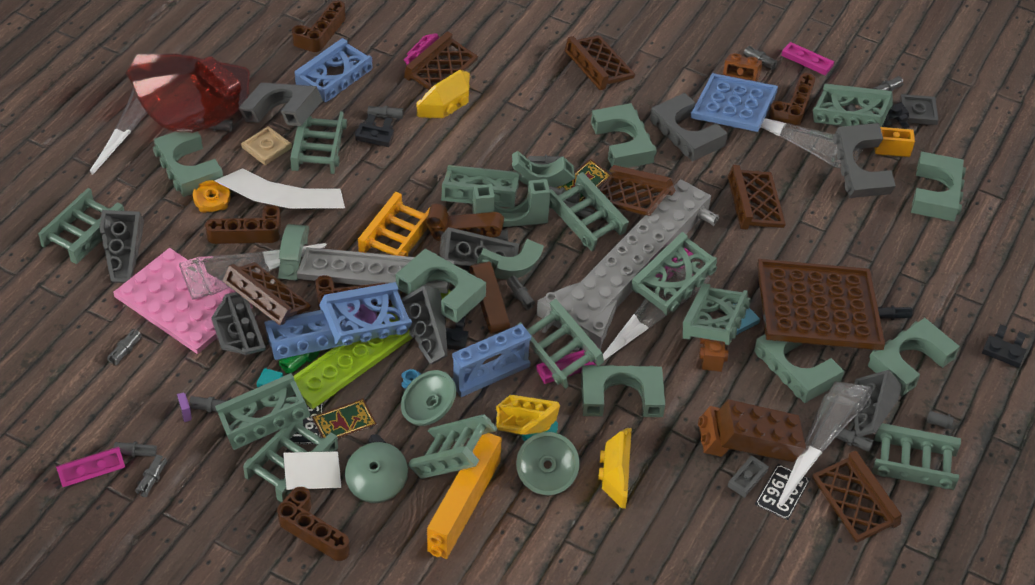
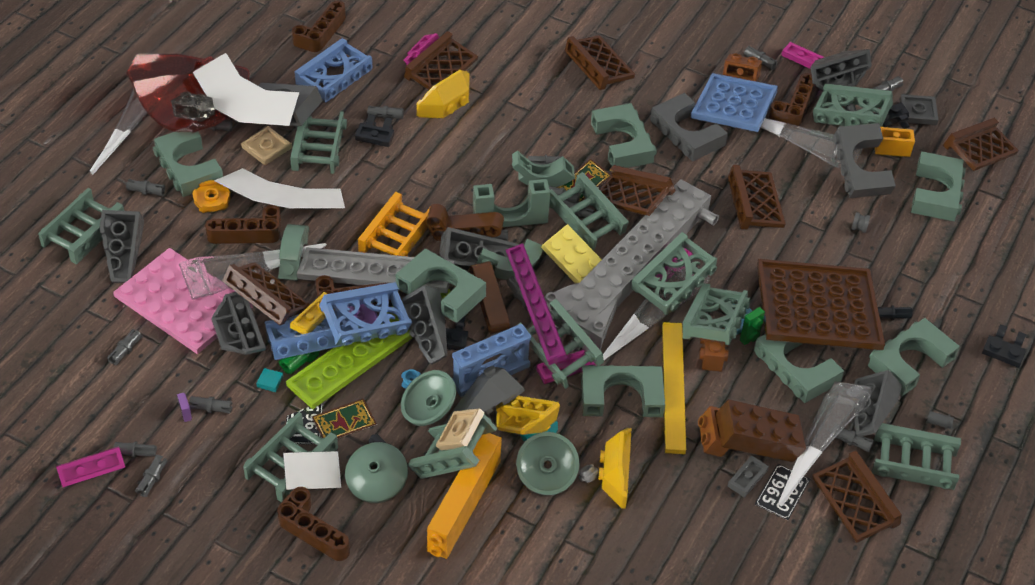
sand green fence [215,373,310,450] -> none
sand green fence [441,165,519,208] -> none
none -> dark grey pin [126,179,165,196]
none -> clear smoke brick [171,92,215,122]
none -> white sticker [193,53,299,126]
none -> yellow tile [290,292,335,334]
none -> tan tile [436,408,485,450]
none -> dark grey wedge [443,366,525,425]
none -> magenta tile [505,243,568,365]
none -> light yellow plate [541,224,602,284]
none -> light grey plate [579,464,599,483]
none -> yellow tile [662,322,686,454]
none -> green plate [740,307,765,345]
none -> dark grey wedge [811,49,872,91]
none -> dark grey wheel [851,212,870,233]
none -> reddish brown fence [943,117,1019,171]

